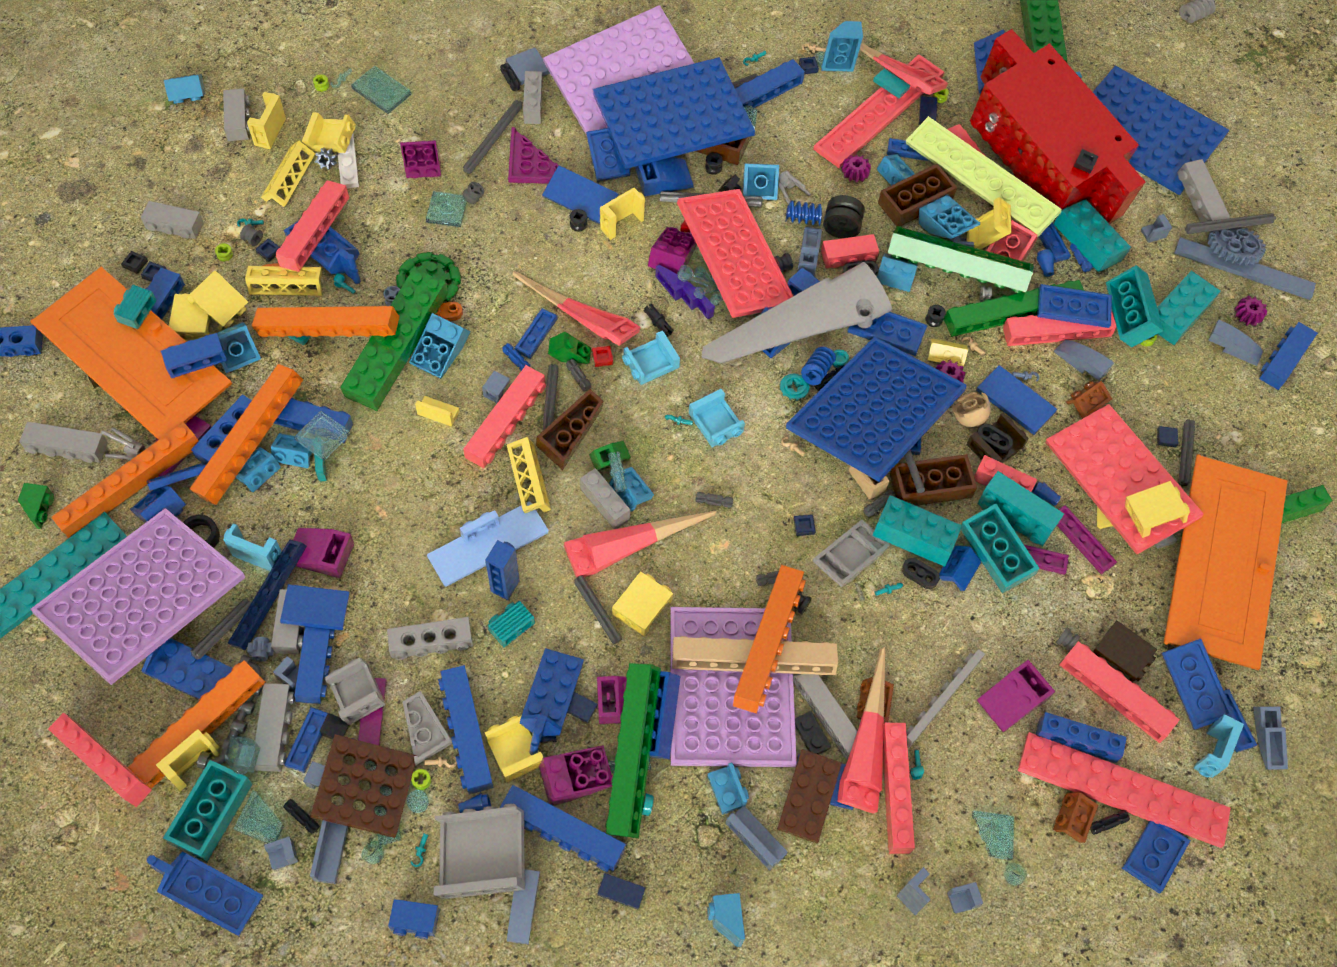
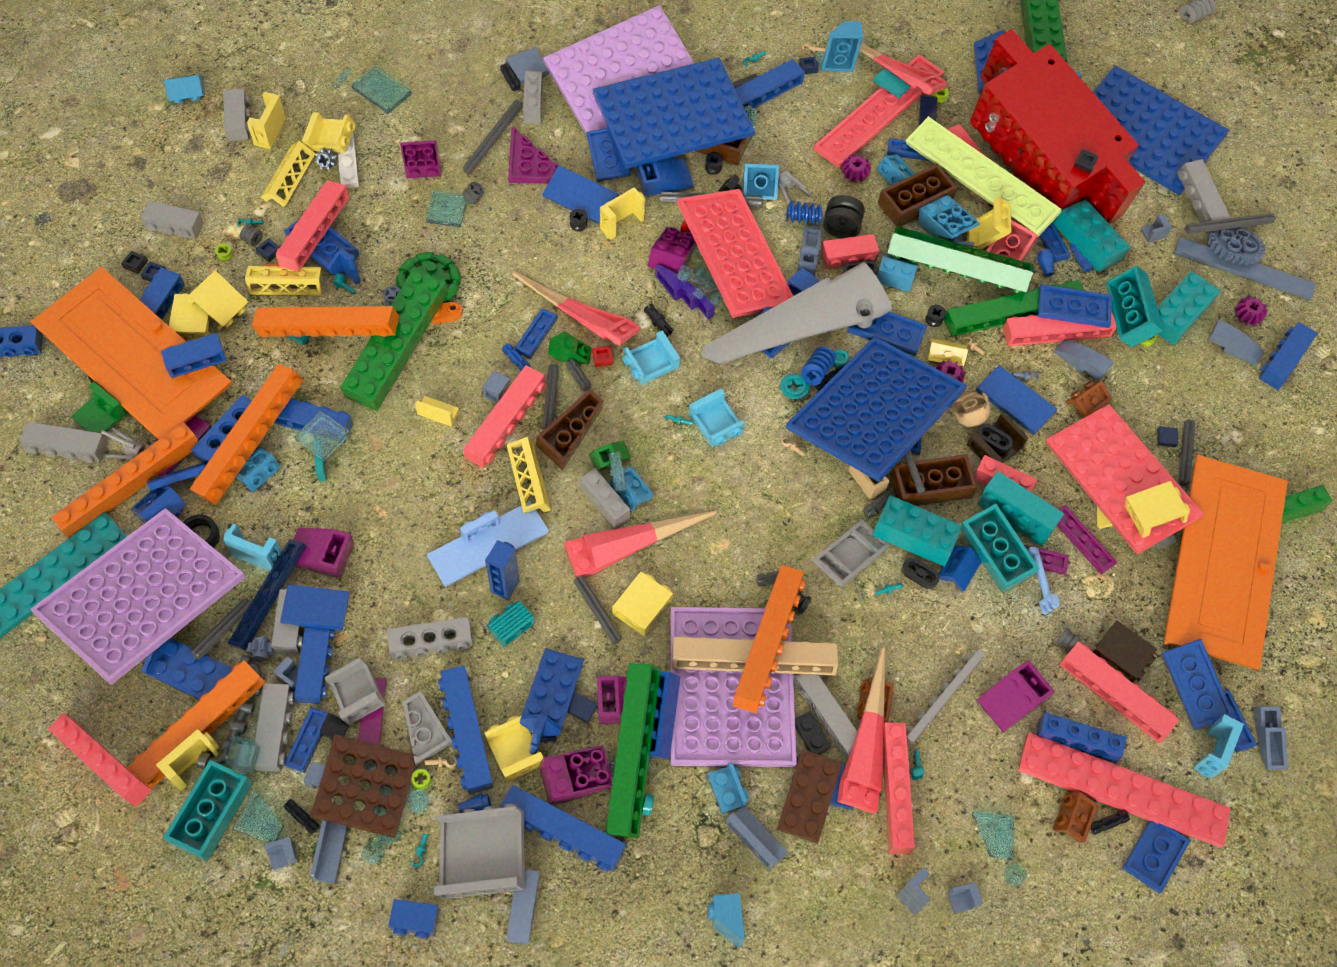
green slope [18,483,54,529] -> none
teal brick [113,284,156,329] -> none
blue hinge [147,851,264,937] -> none
dark azure slope [217,322,261,373] -> none
dark azure bracket [271,433,314,468] -> none
lime bush [313,74,329,92] -> none
dark azure slope [409,313,471,379] -> none
dark blue tile [597,873,646,910] -> none
dark grey axle [695,492,733,508] -> none
black wheel [774,253,793,273] -> none
dark blue tile [793,514,816,536] -> none
light grey bush [980,286,992,302] -> none
blue cone [1032,481,1061,506] -> none
none -> green bracket [71,382,126,433]
none -> light blue hinge [1028,547,1060,615]

